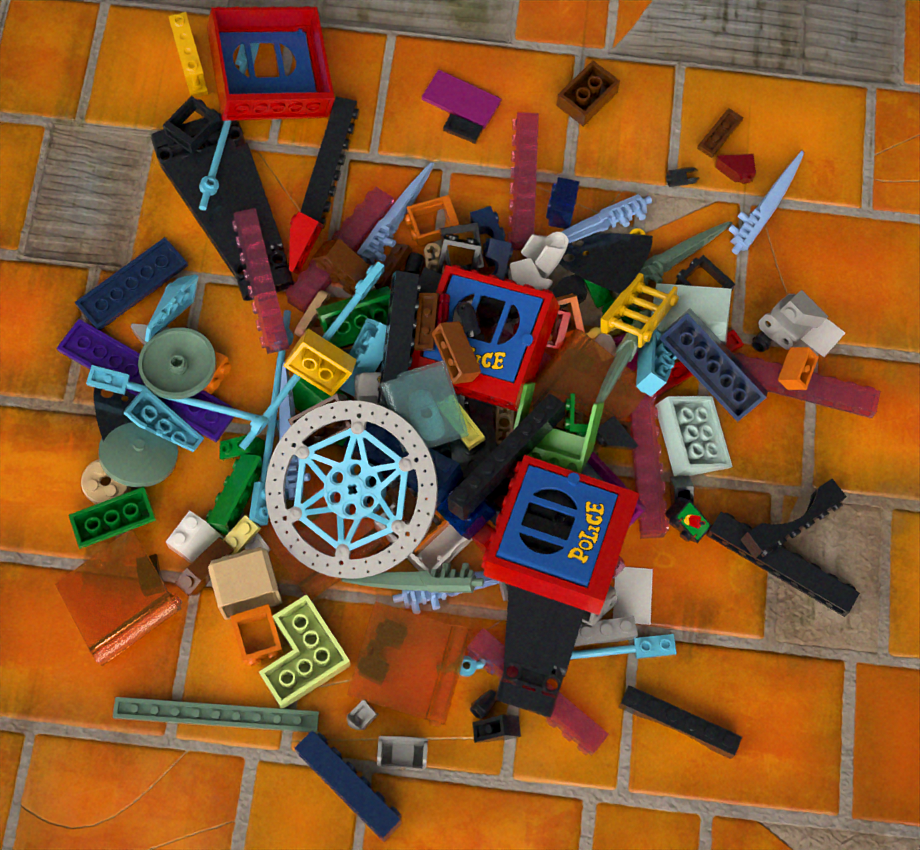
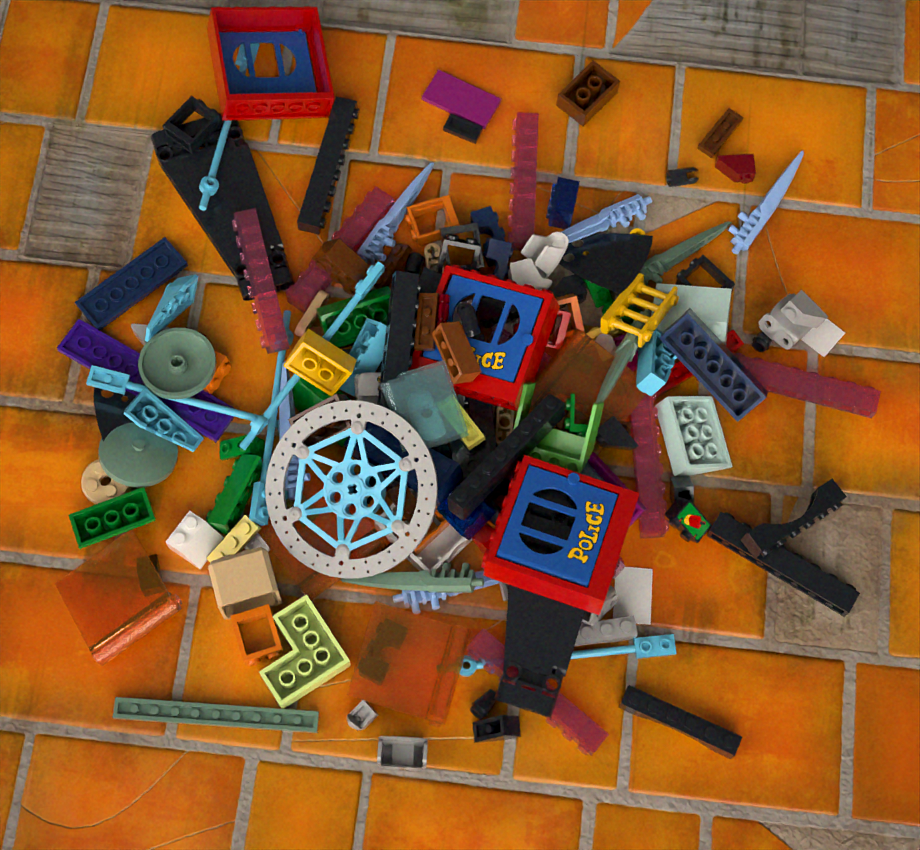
yellow fence [168,12,209,98] -> none
reddish brown slope [175,537,234,596] -> none
red slope [289,211,324,275] -> none
dark blue brick [294,730,401,842] -> none
orange brick [778,347,819,390] -> none

